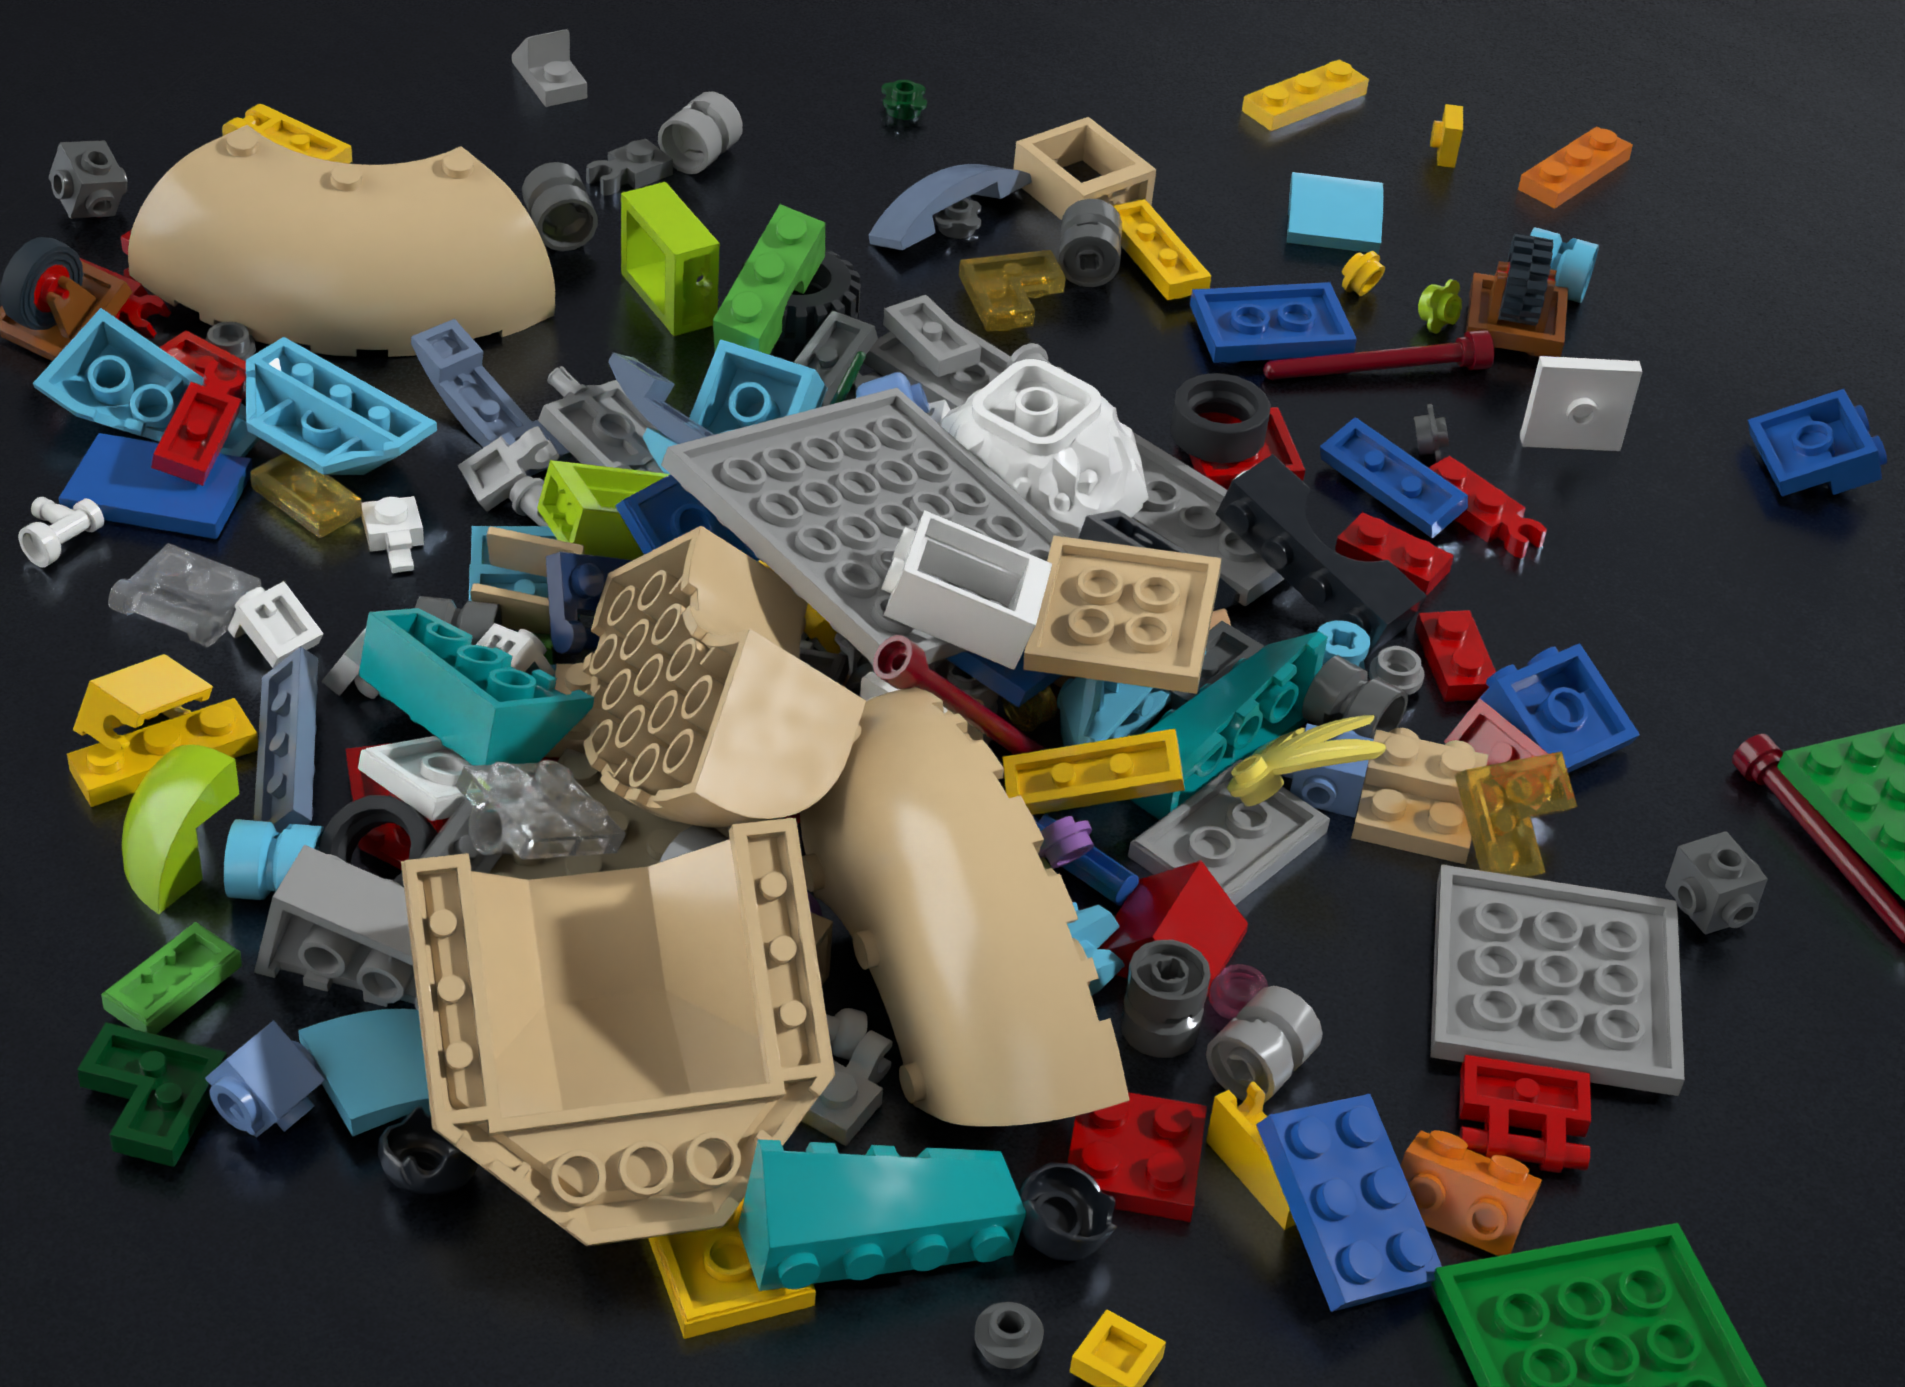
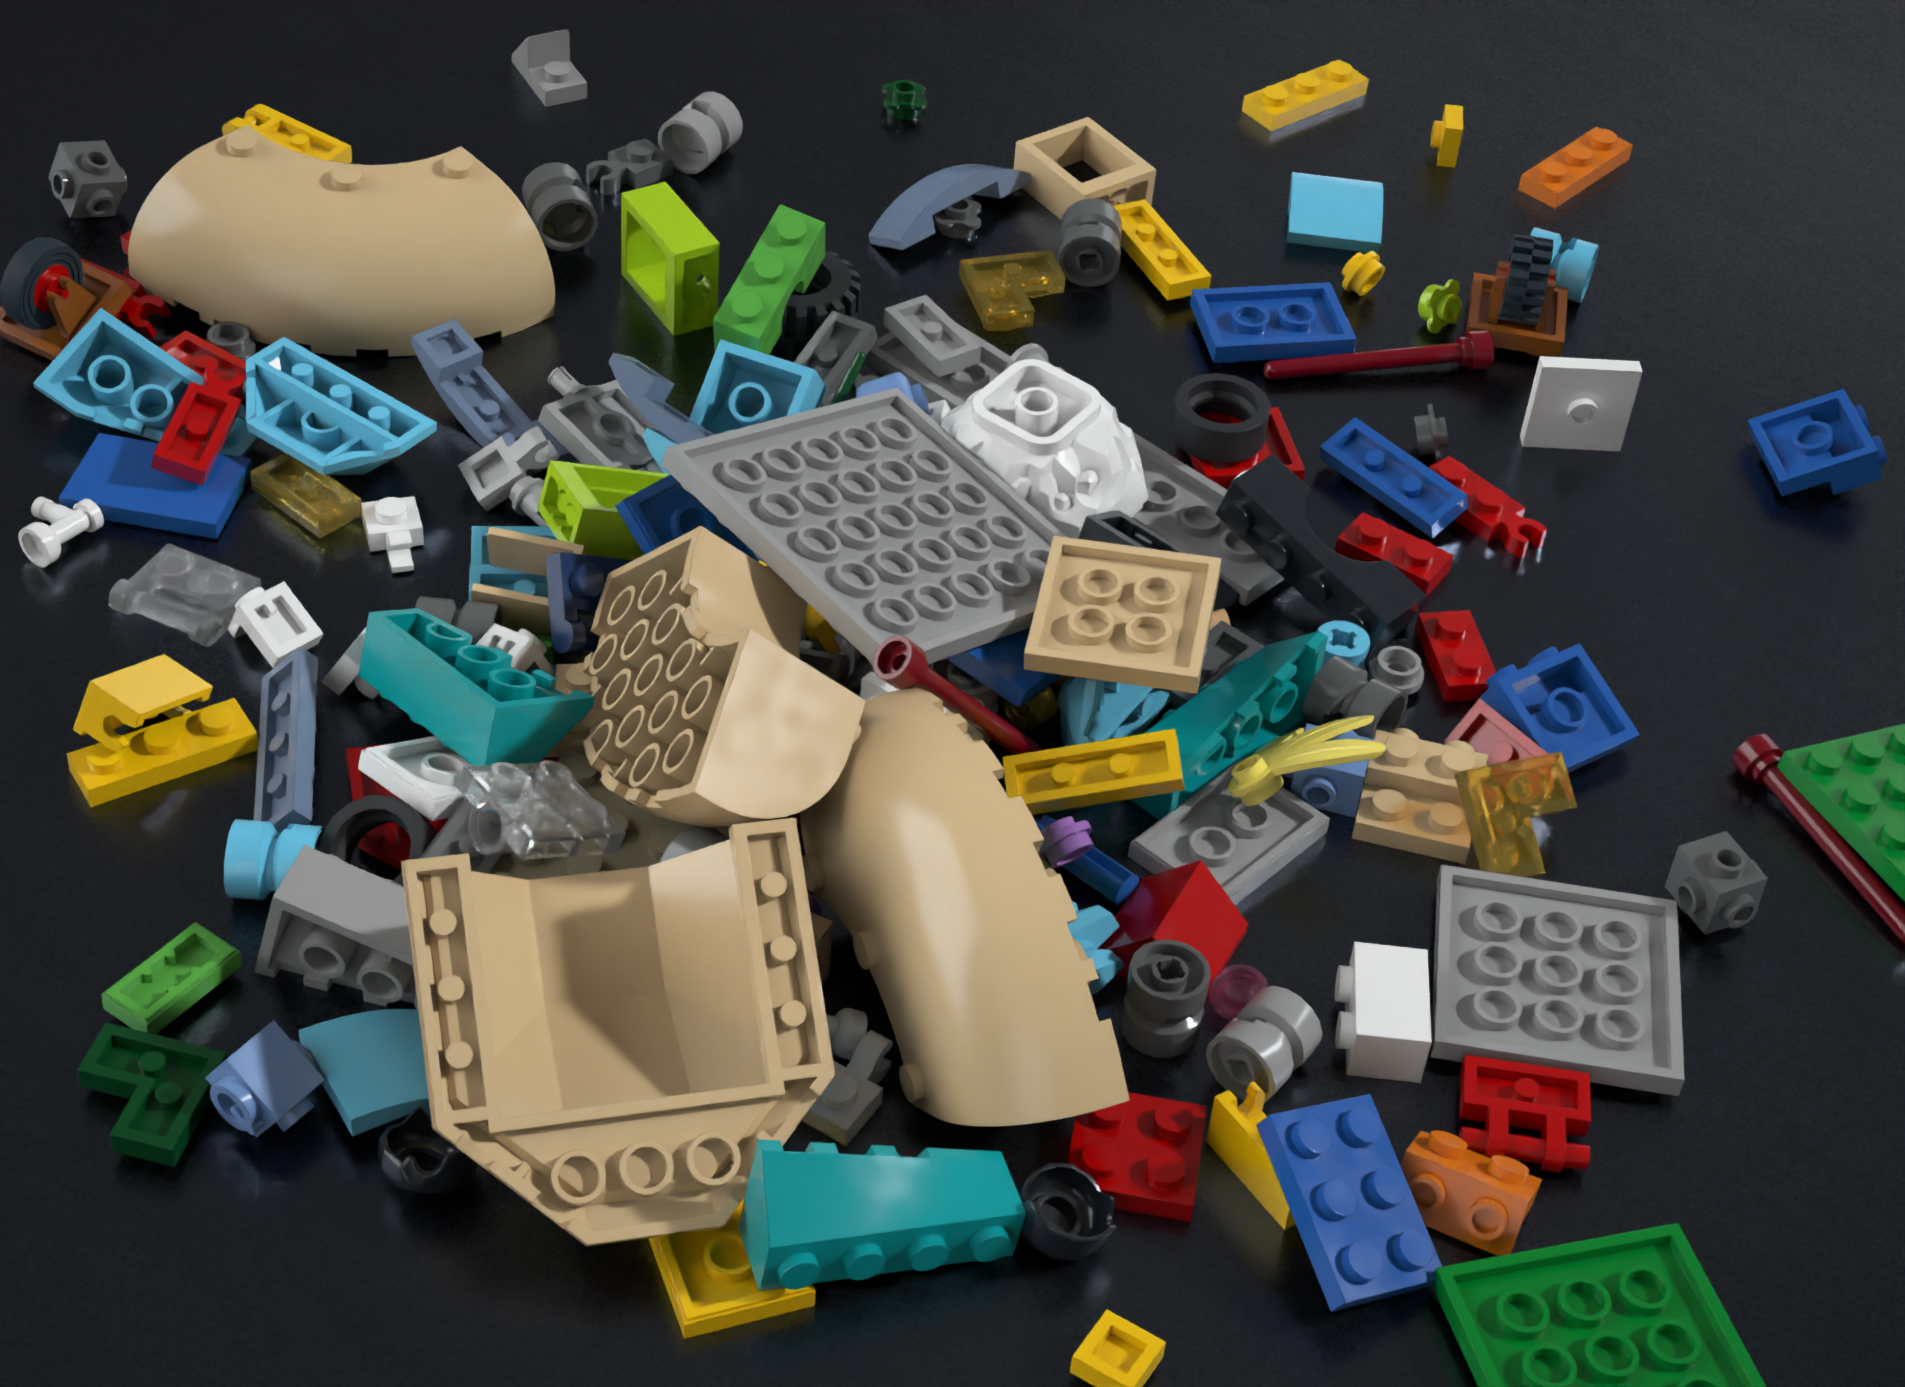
lime brick [122,745,239,914] -> none
white window [881,510,1052,670] -> none
dark grey plate [975,1302,1044,1369] -> none
none -> white brick [1335,942,1432,1083]

